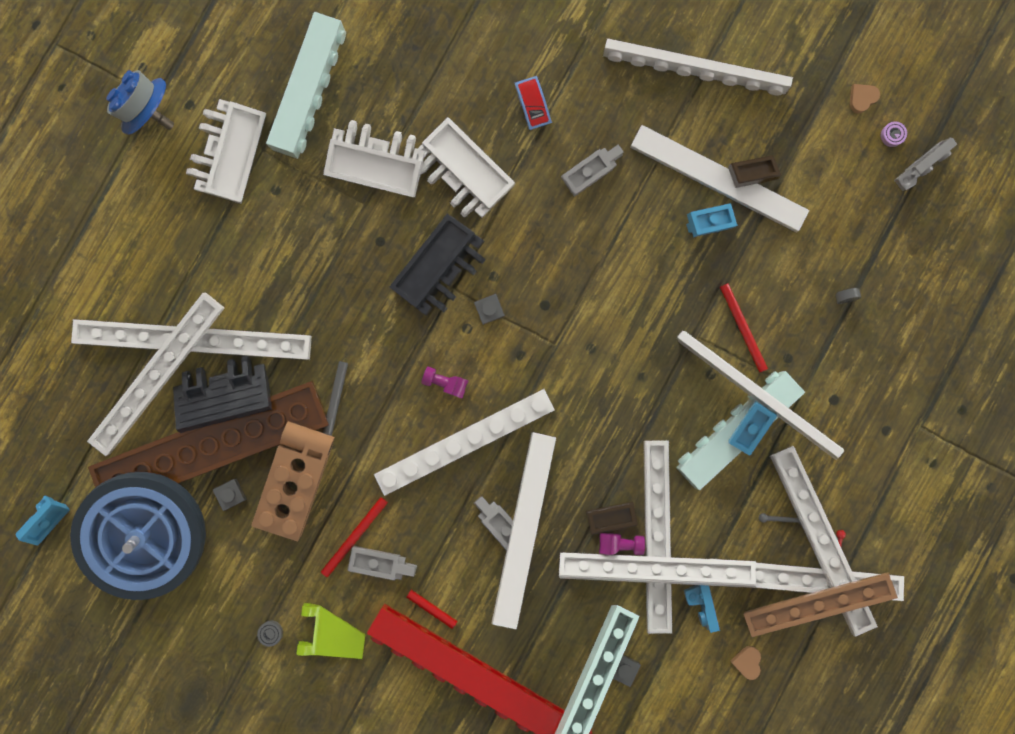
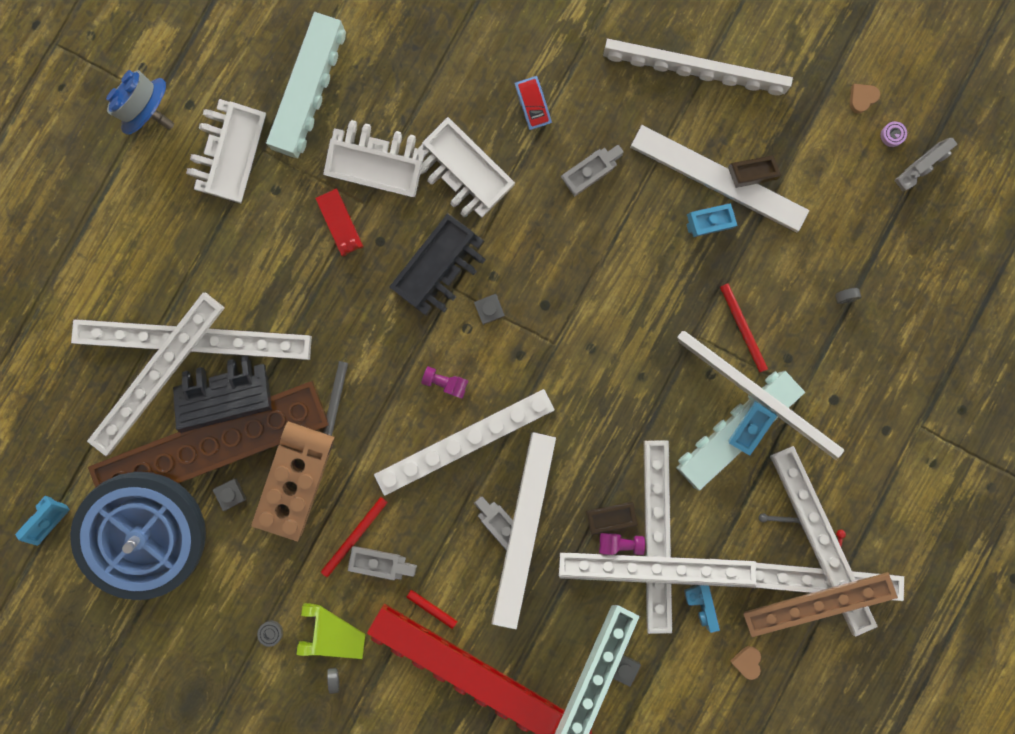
none -> red hinge [315,188,364,256]
none -> dark grey tile [327,668,340,694]

